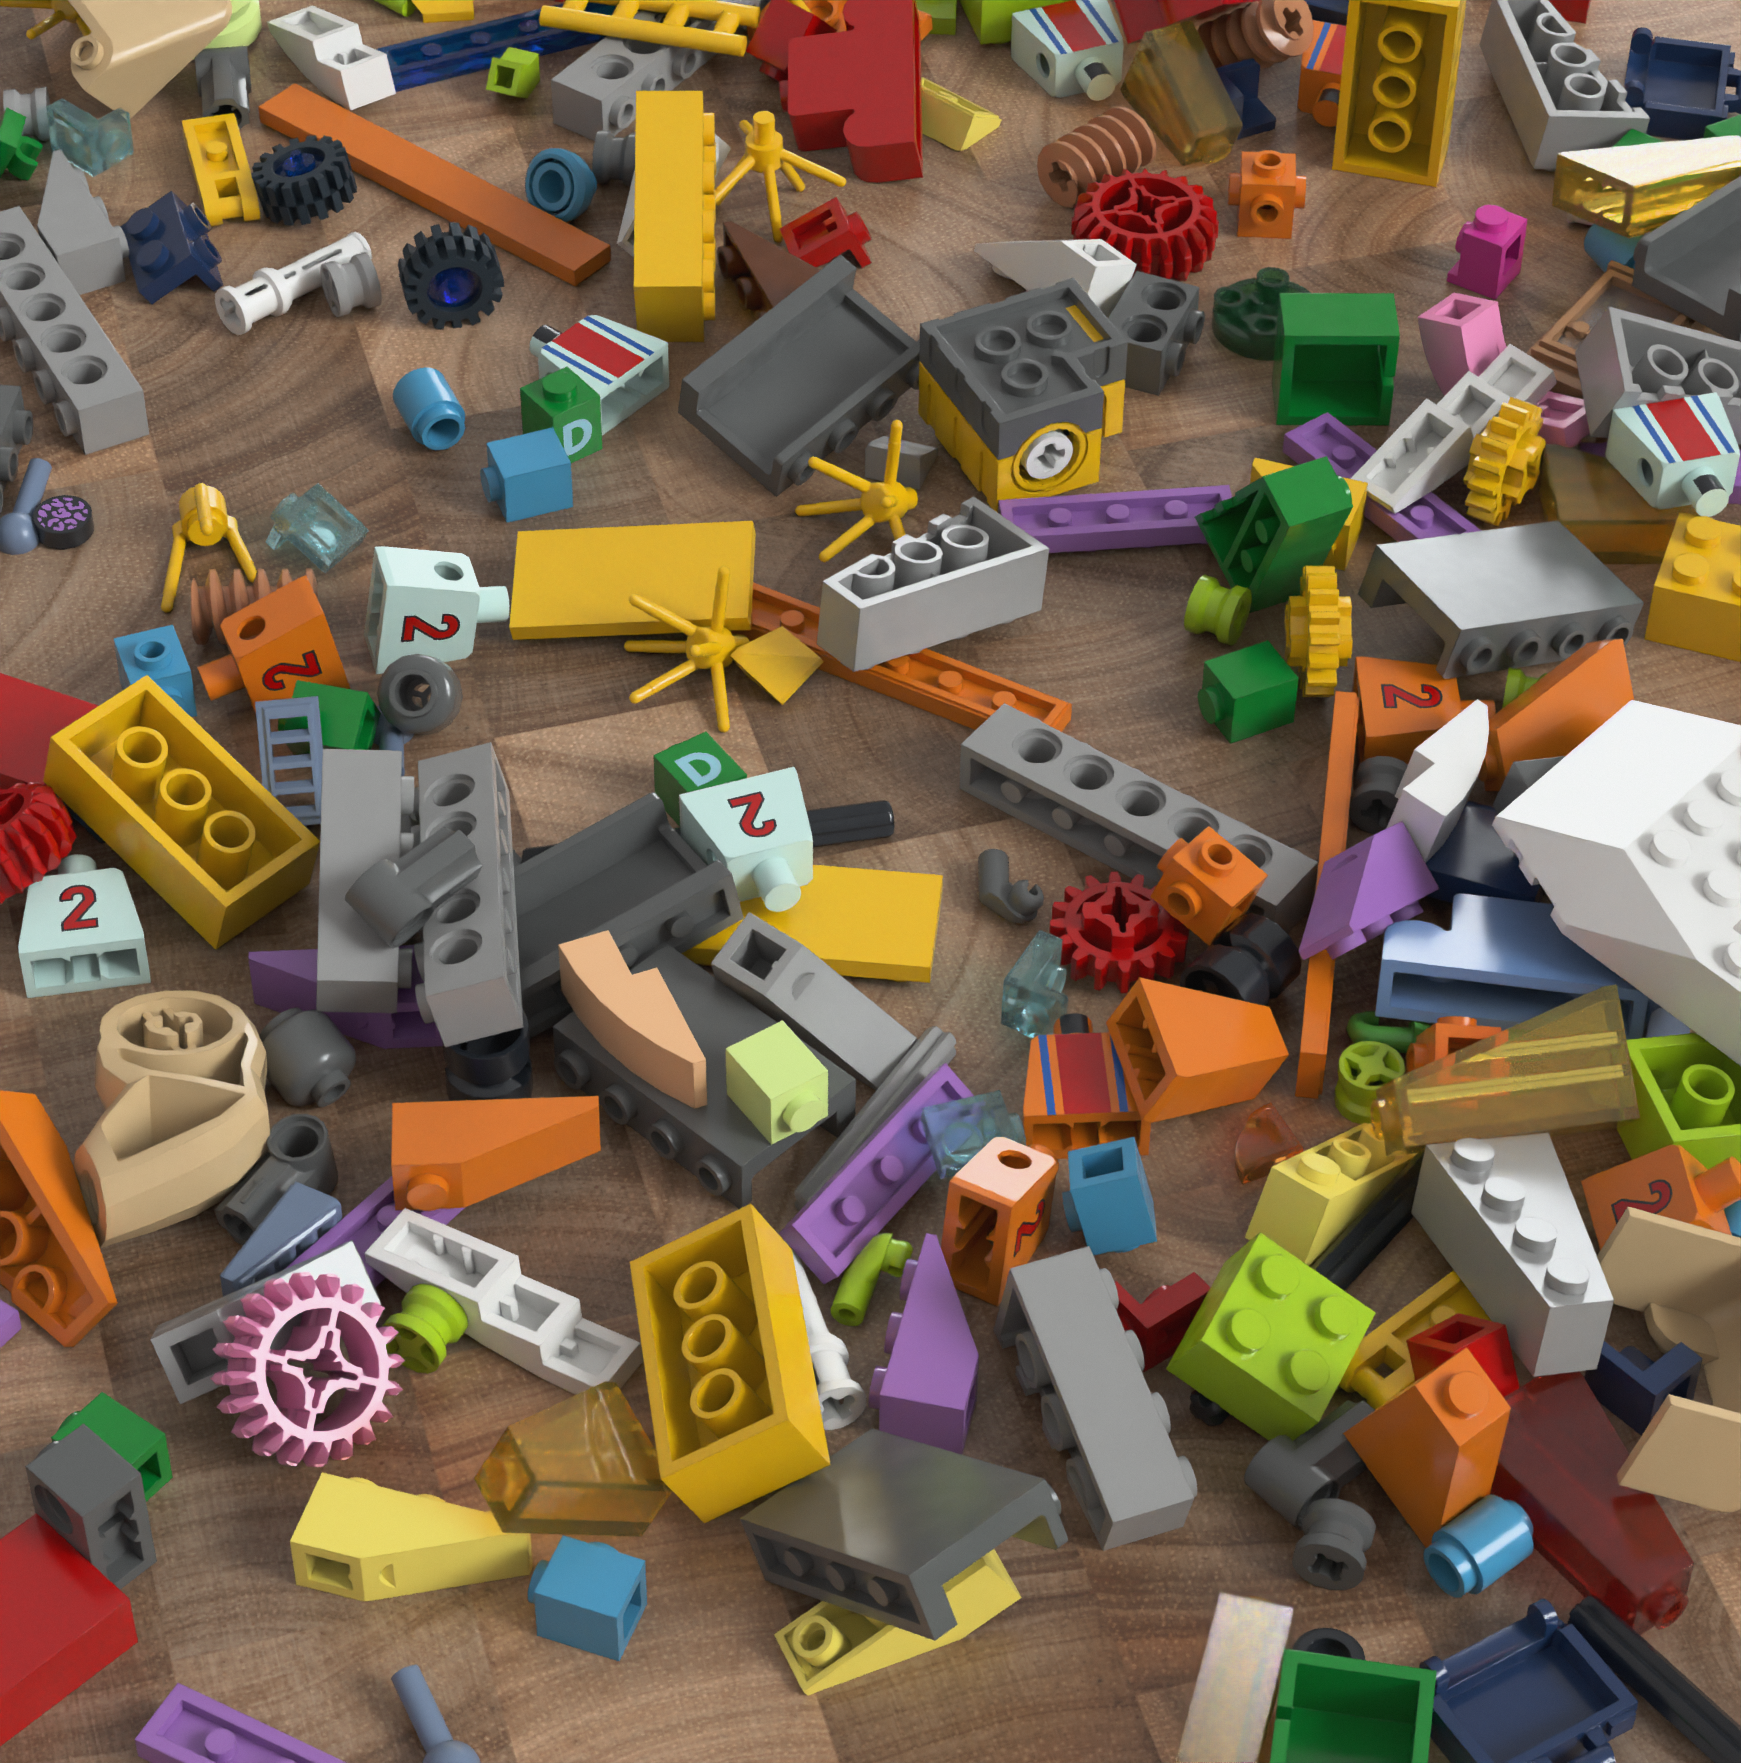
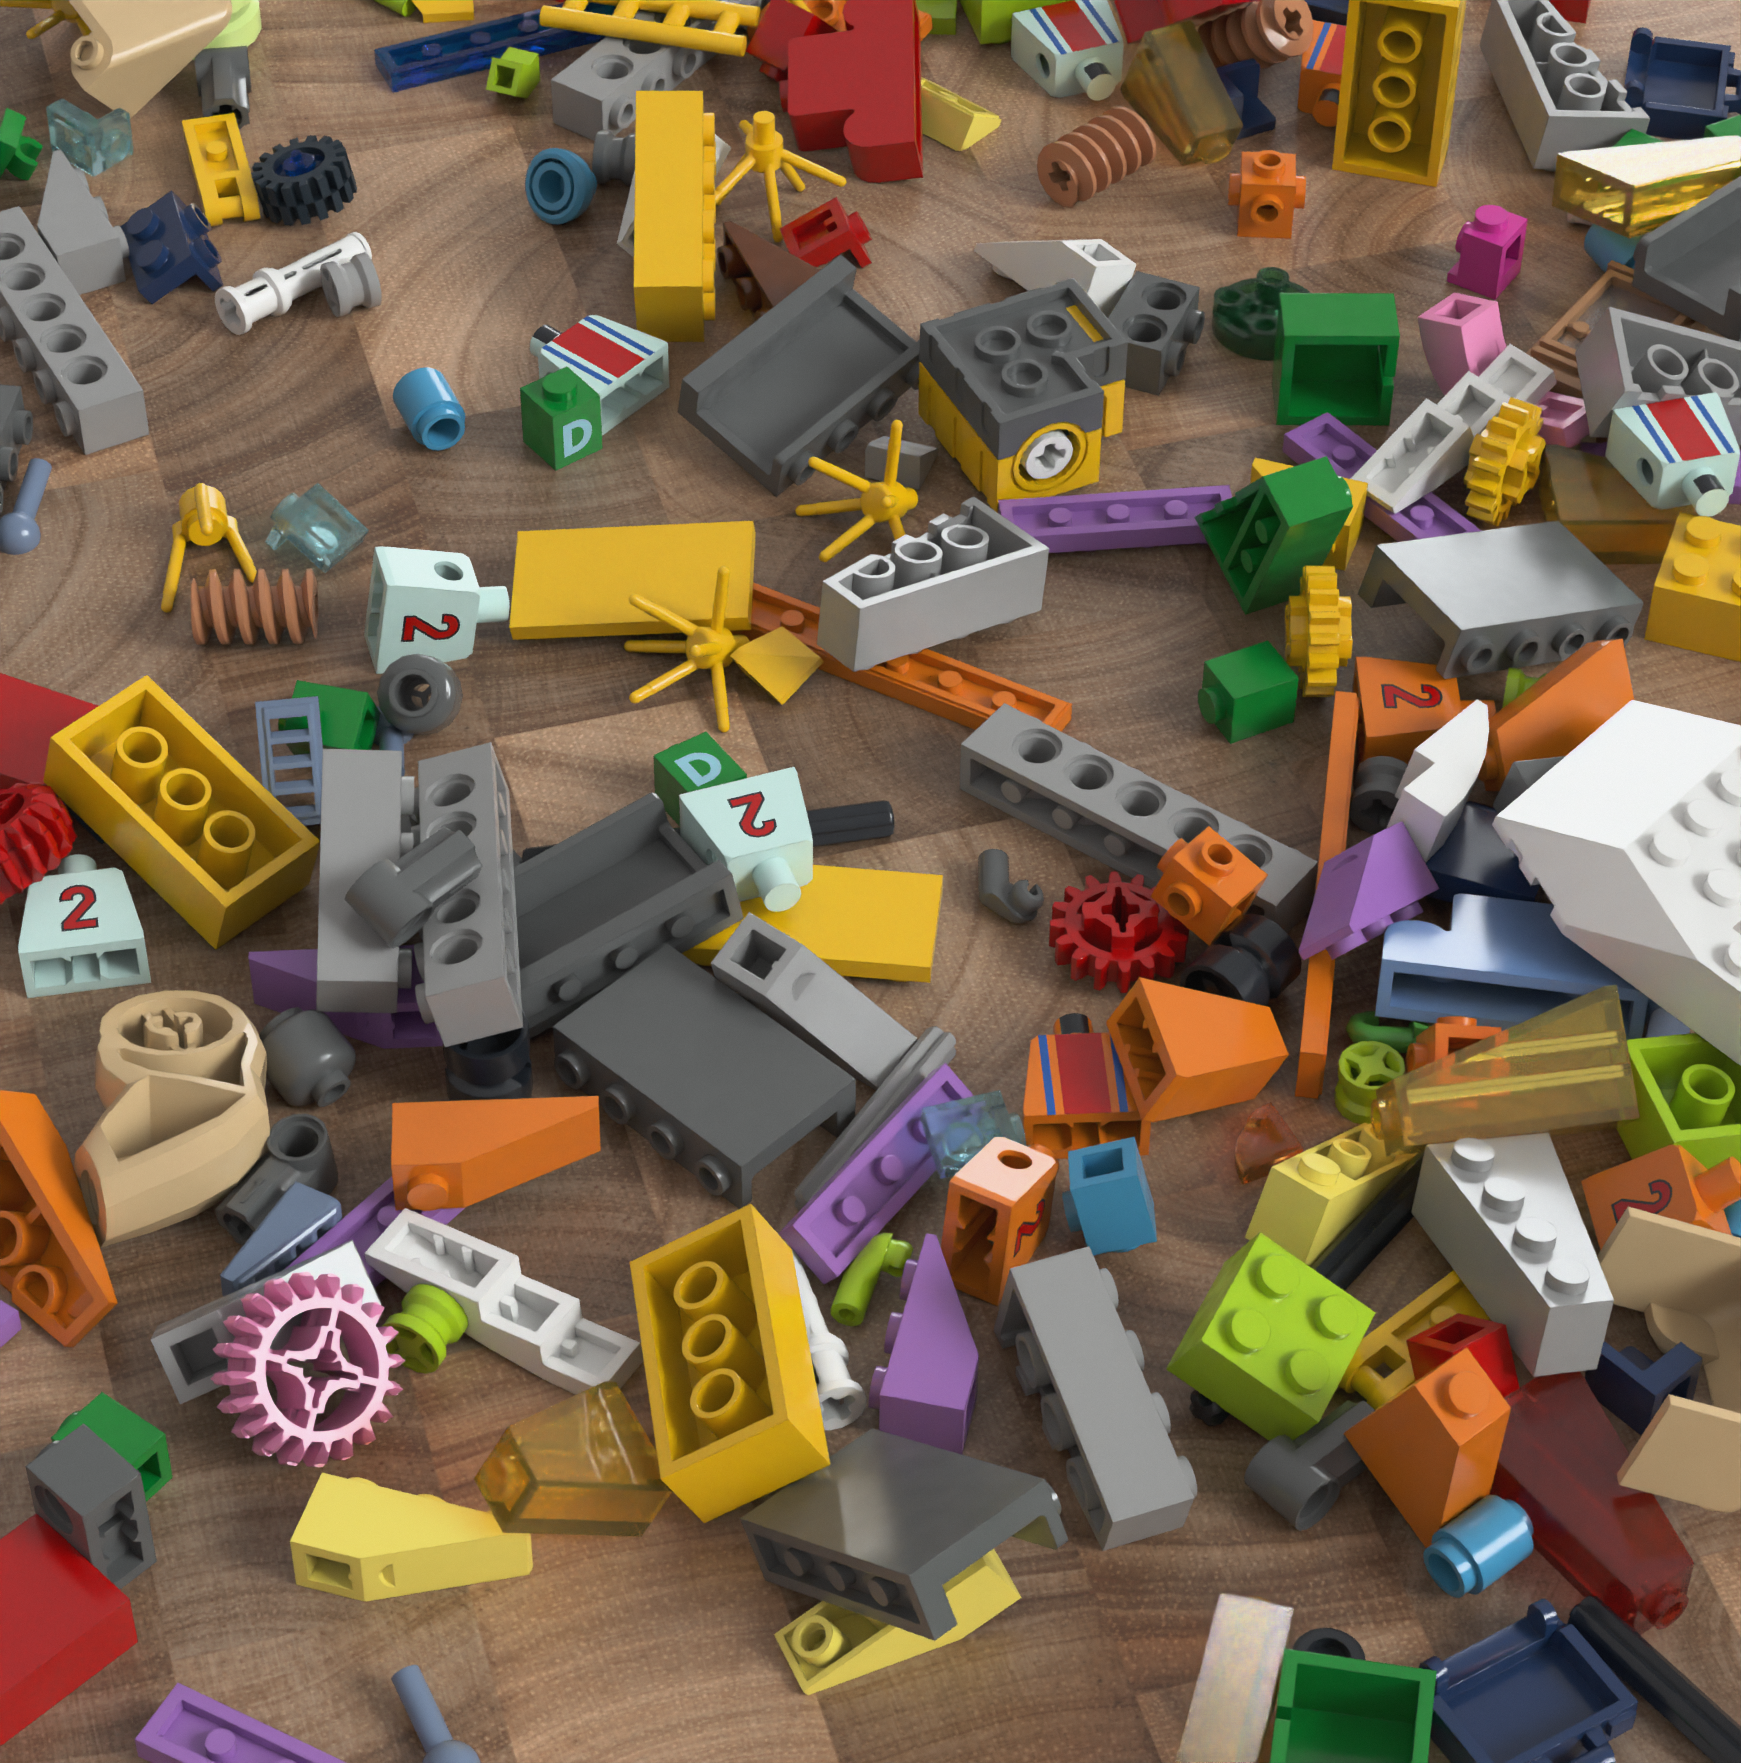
light grey wheel [3,87,53,141] -> none
black tile [33,495,94,549] -> none
dark azure brick [113,625,197,717] -> none
orange torso [197,575,351,714] -> none
orange tile [258,83,611,286] -> none
white slope [267,6,396,111] -> none
black wheel [398,222,504,330] -> none
dark azure brick [480,427,573,523] -> none
dark azure brick [528,1535,647,1661] -> none
light nougat slope [558,930,707,1109] -> none
yellowish green brick [726,1020,828,1145] -> none
clear light blue bracket [1001,930,1068,1038] -> none
red gear [1071,168,1219,281] -> none
red bracket [1114,1272,1211,1372] -> none
lime wheel [1184,574,1252,646] -> none
dark grey wheel [1292,1498,1376,1590] -> none

